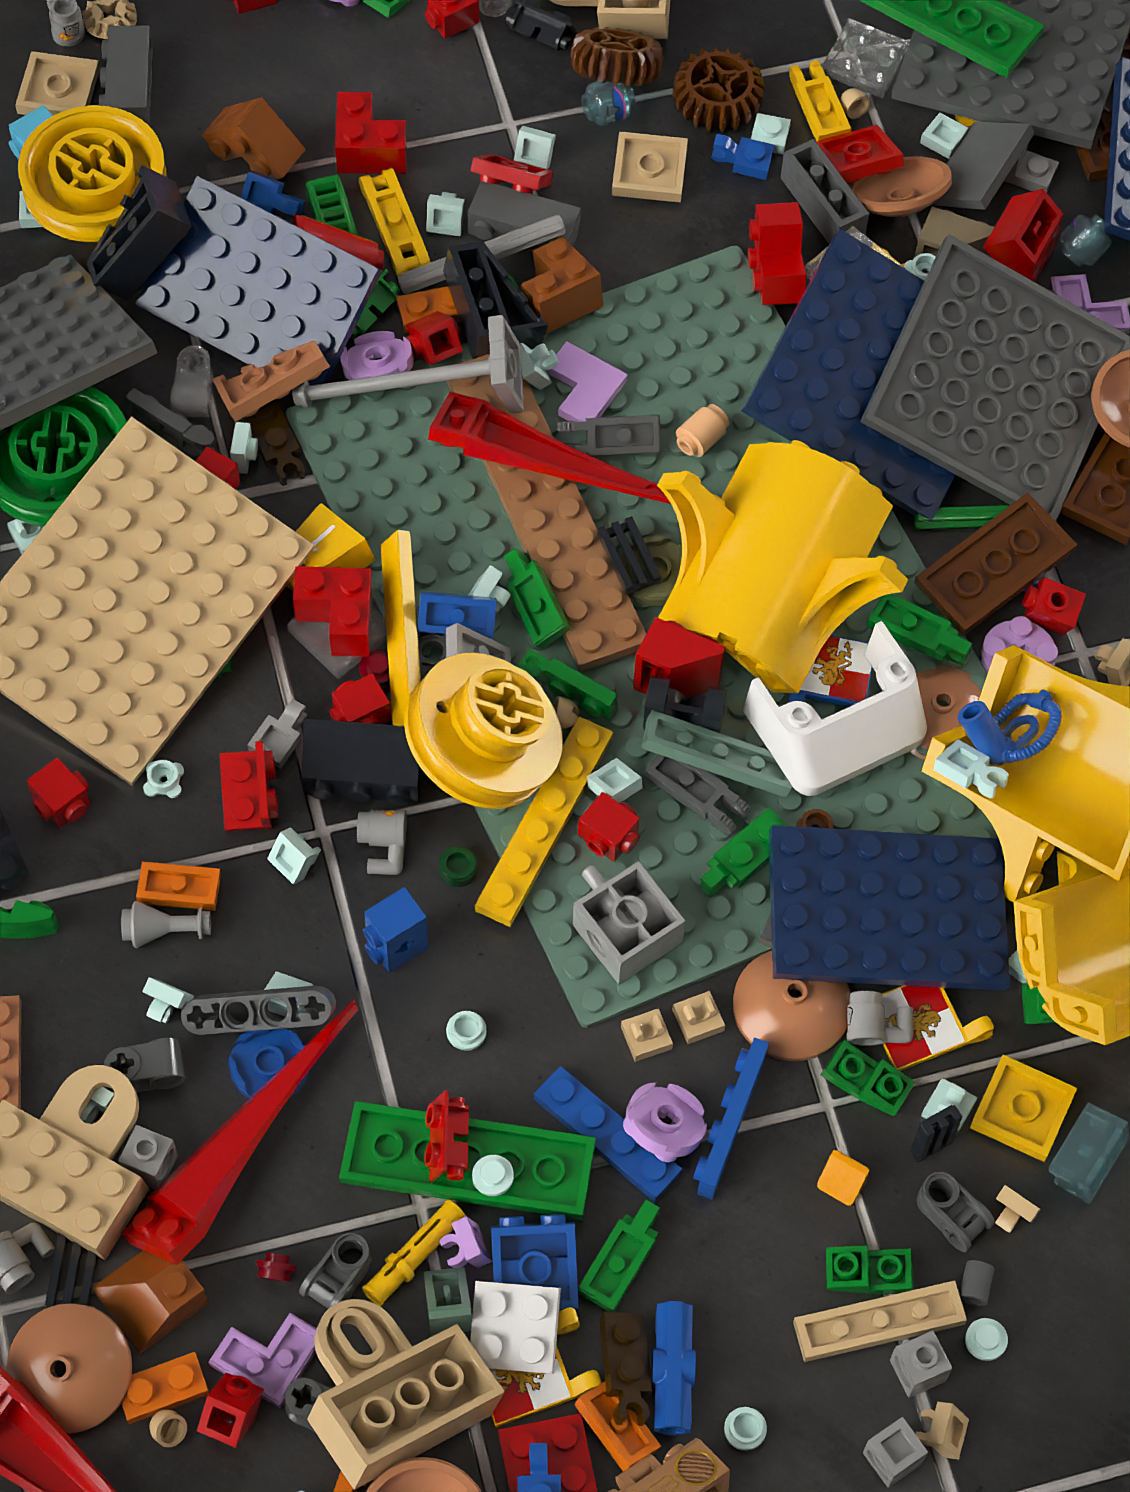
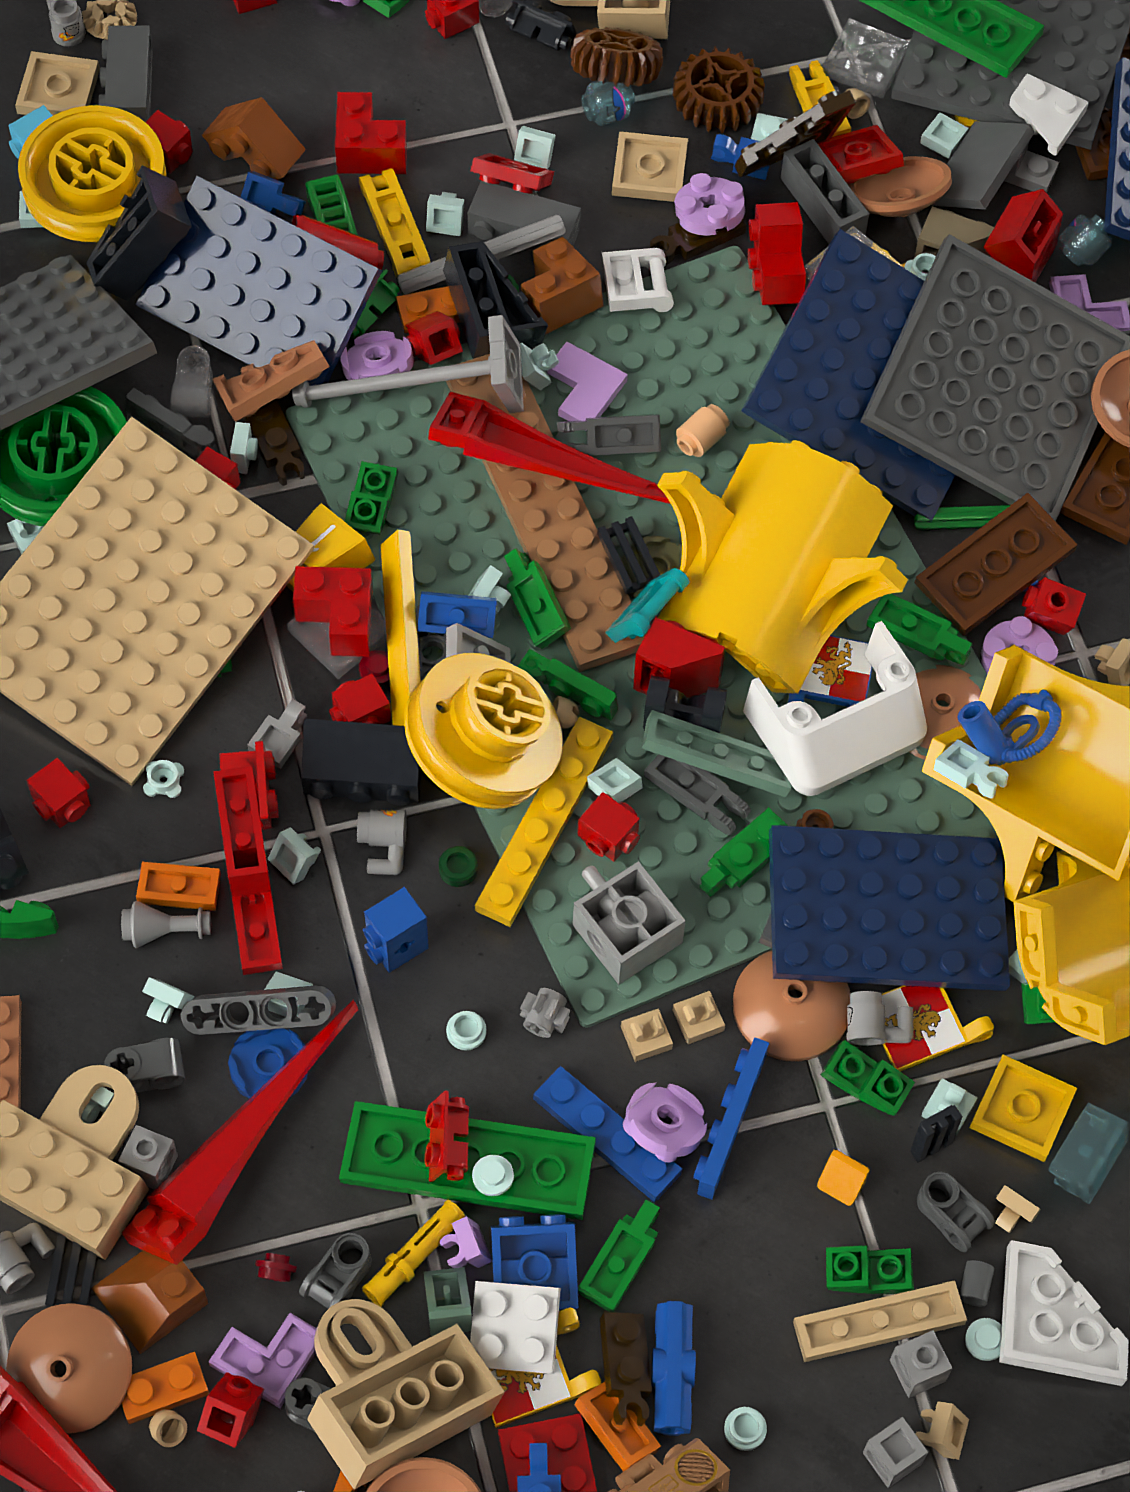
none -> red brick [145,110,193,174]
none -> red bracket [213,766,283,975]
none -> green slope [344,461,399,535]
none -> light grey gear [520,988,570,1038]
none -> white plate [602,248,674,312]
none -> teal plate [605,568,690,643]
none -> dark brown plate [650,219,746,265]
none -> lavender plate [674,173,745,236]
none -> dark brown plate [734,90,856,178]
none -> white plate [999,1240,1129,1386]
none -> white wing [1009,73,1089,156]

